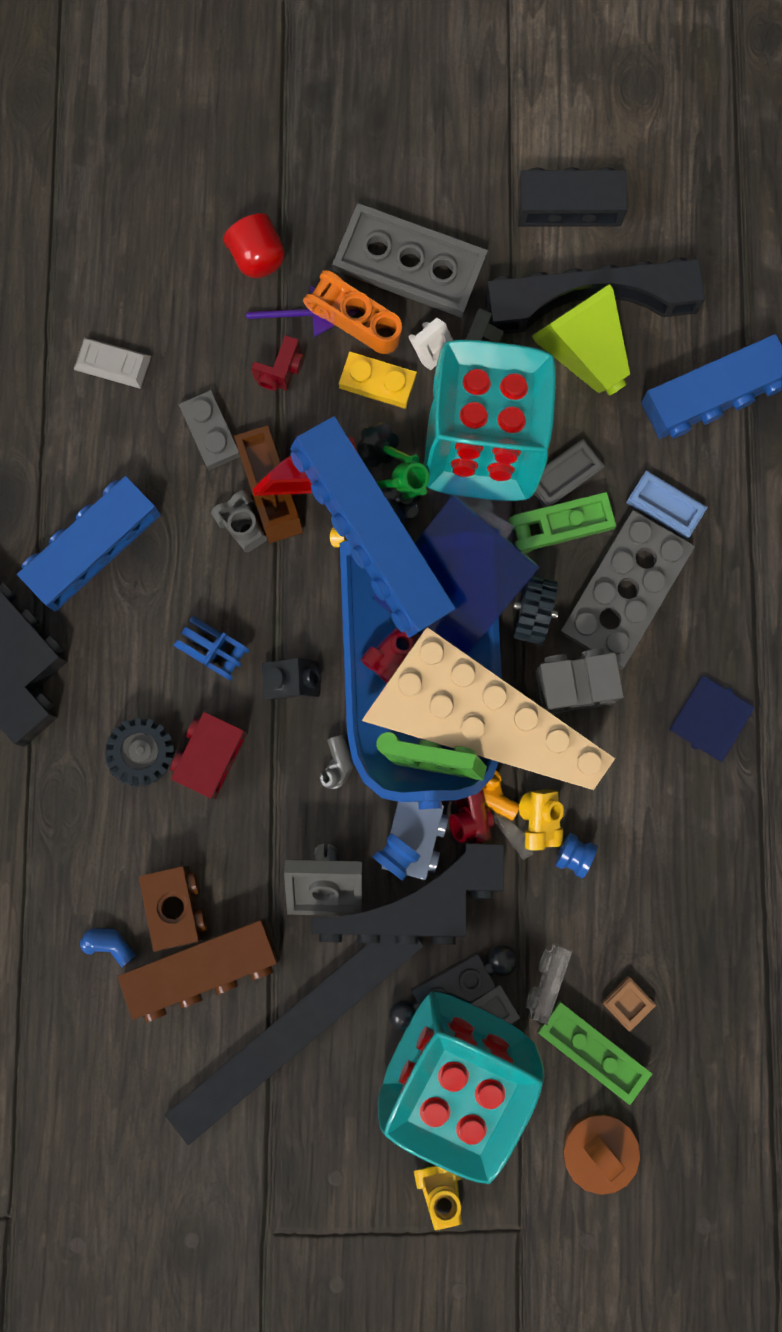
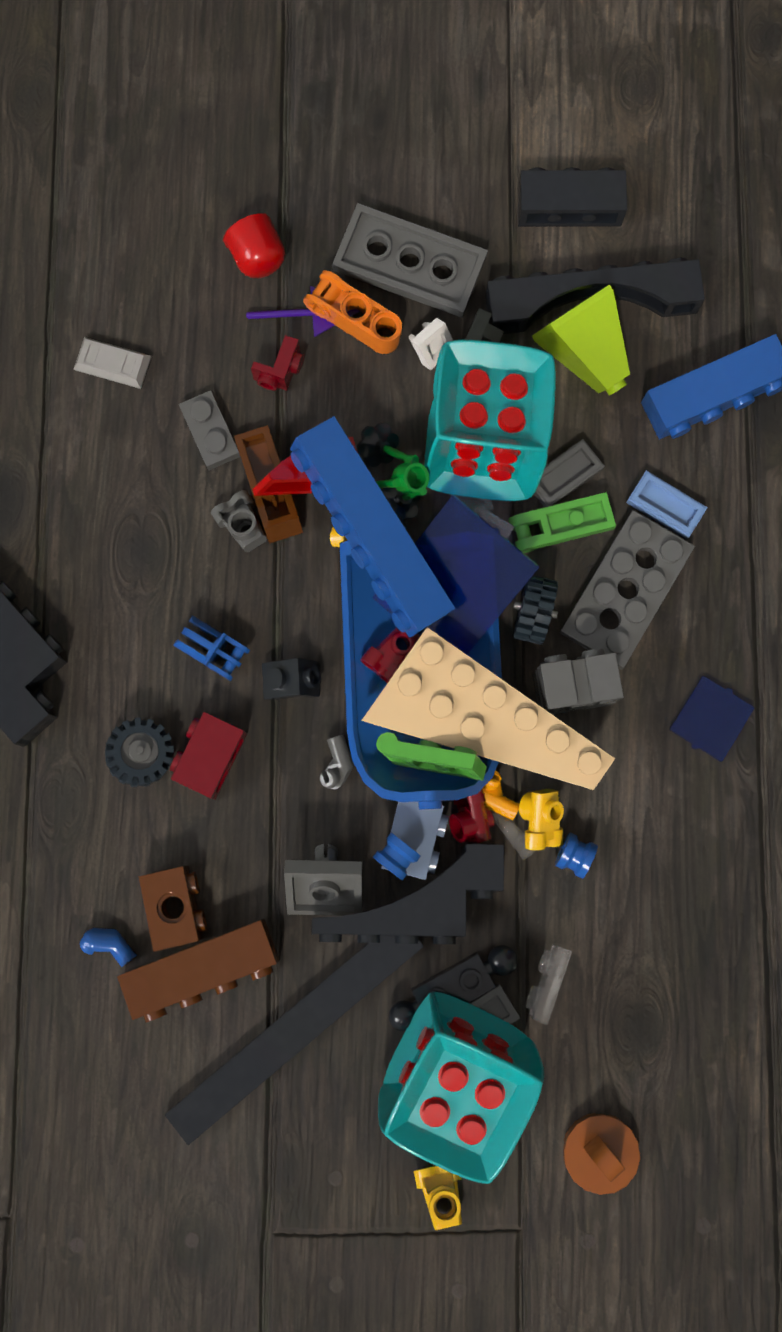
blue brick [17,476,161,612] -> none
yellow plate [339,351,417,409] -> none
bright green plate [537,1001,652,1105] -> none
medium nougat tile [601,976,656,1032] -> none

